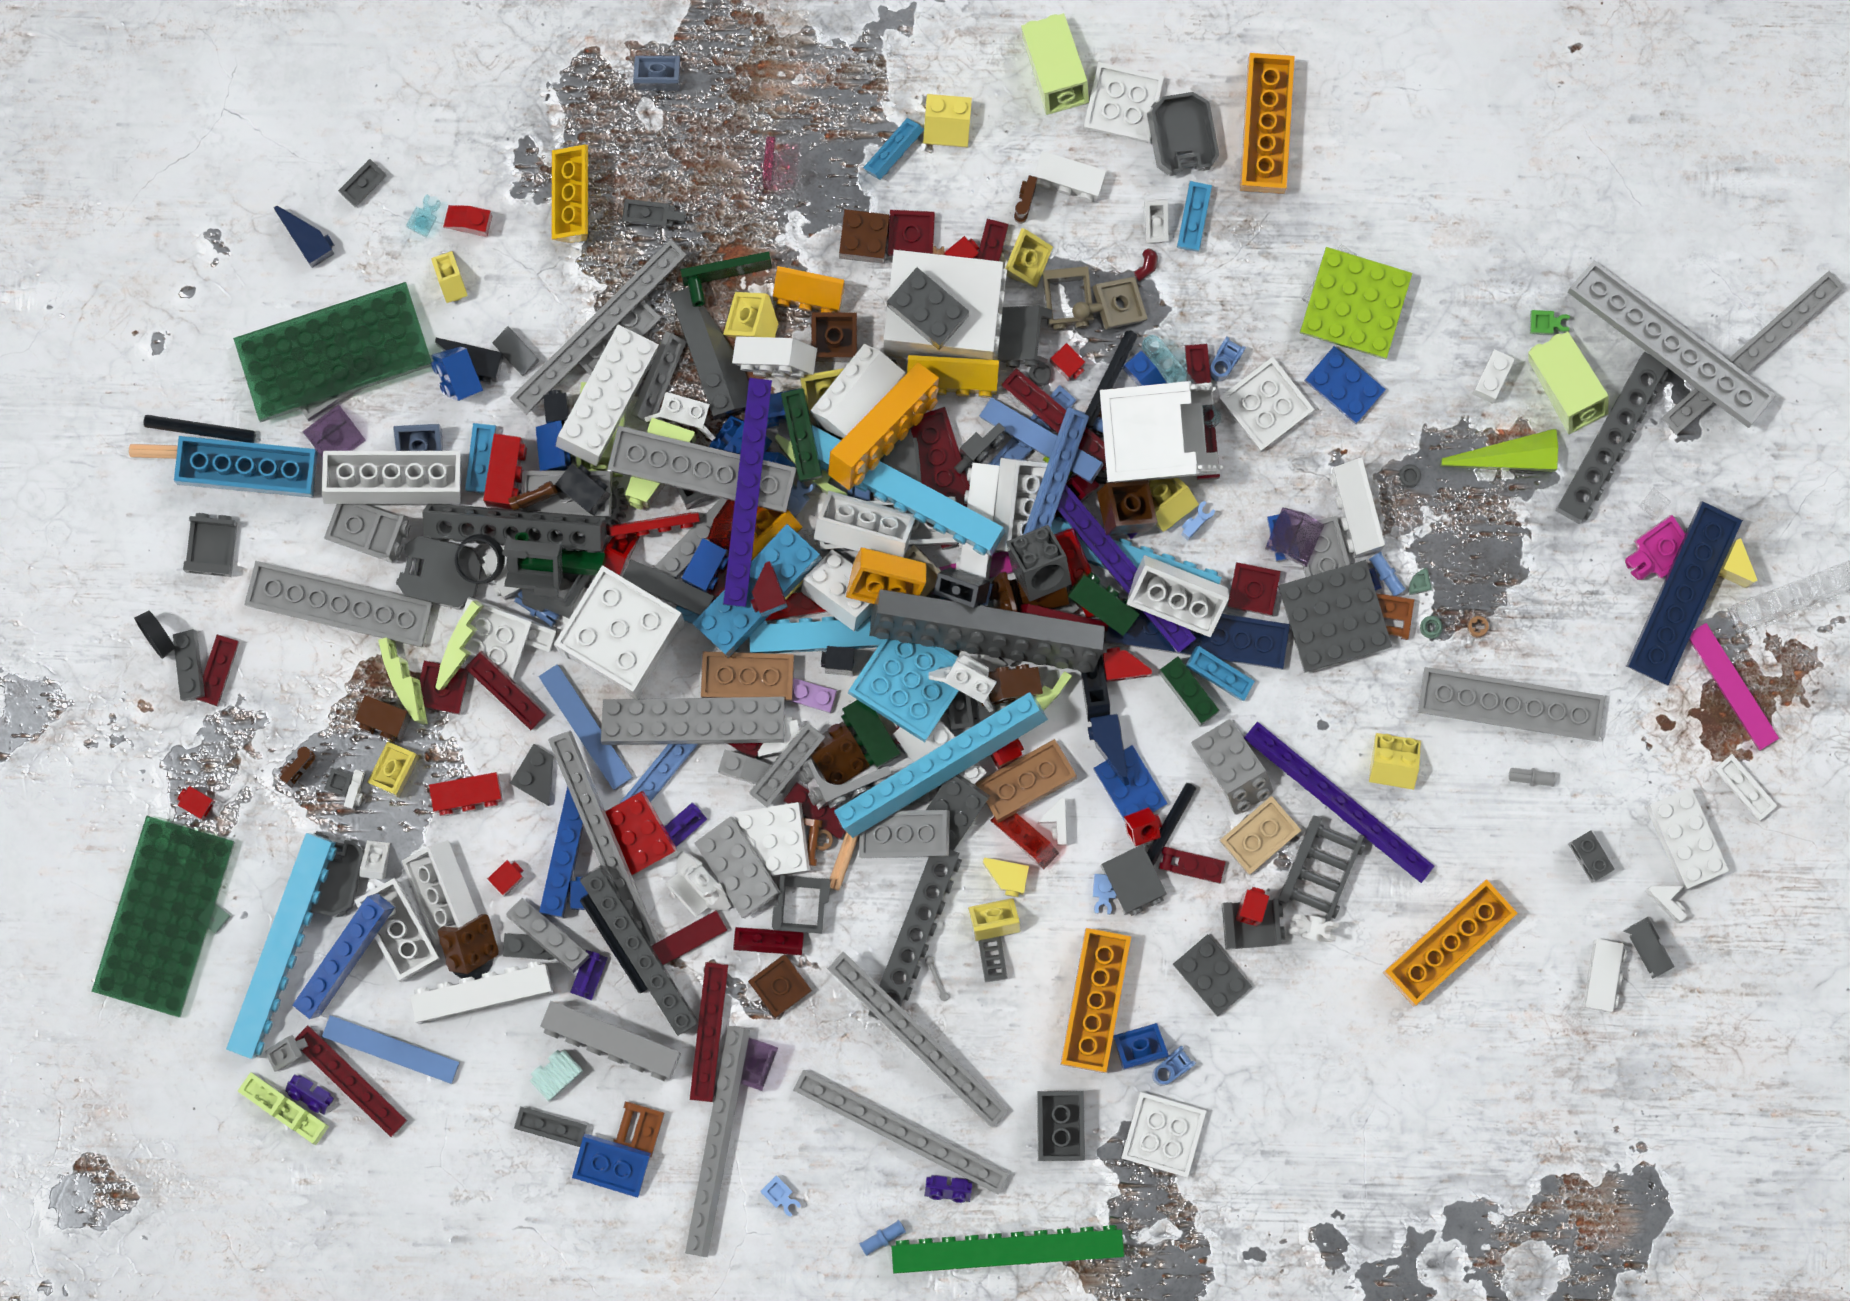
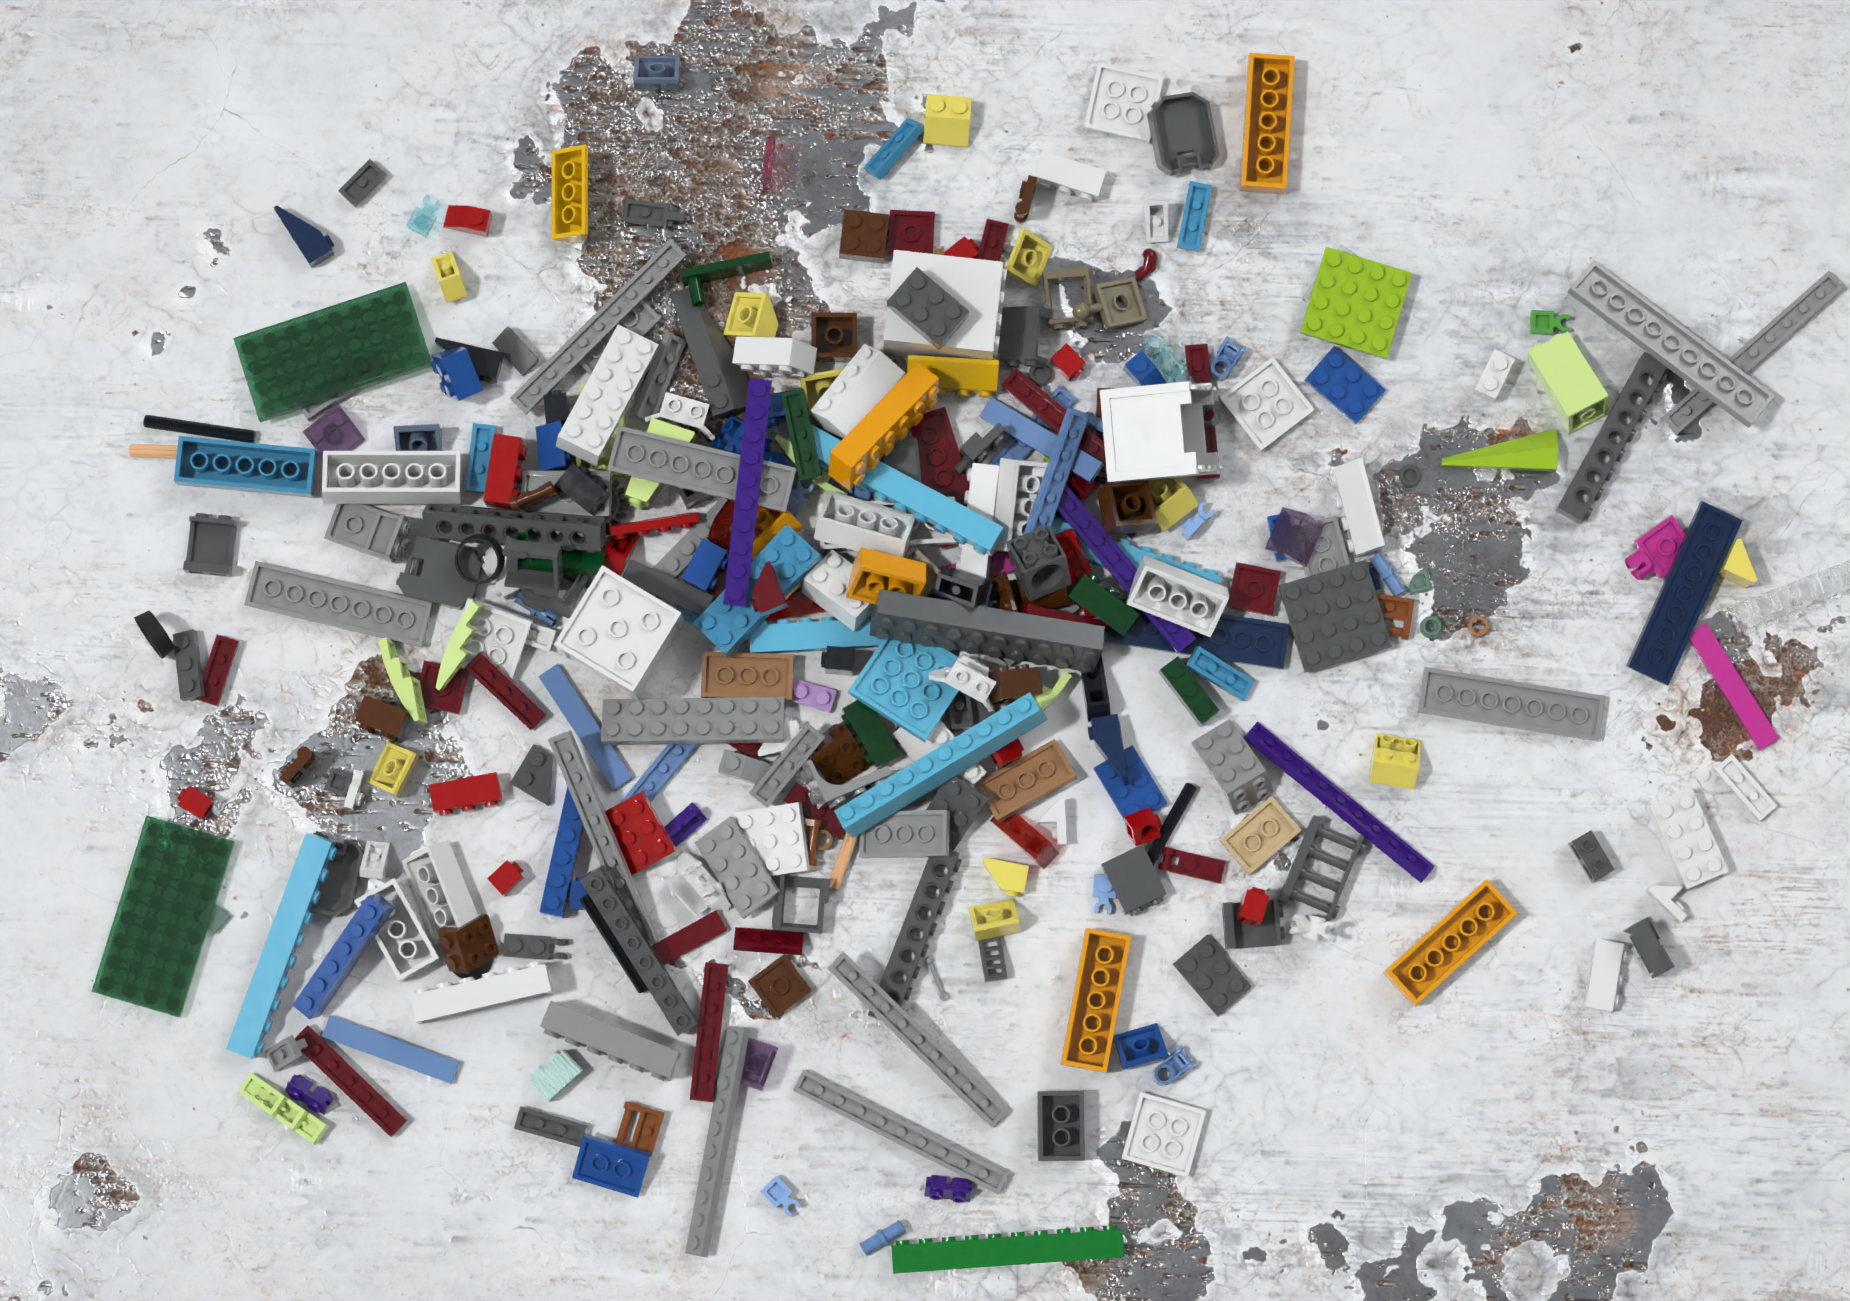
light grey plate [506,898,589,973] -> none
dark purple hinge [570,950,608,1001] -> none
light orange slope [772,266,845,312] -> none
yellowish green slope [1021,13,1089,115] -> none
black axle [1085,330,1138,428] -> none
red slope [1102,647,1152,683] -> none
light grey axle [1509,768,1555,787] -> none

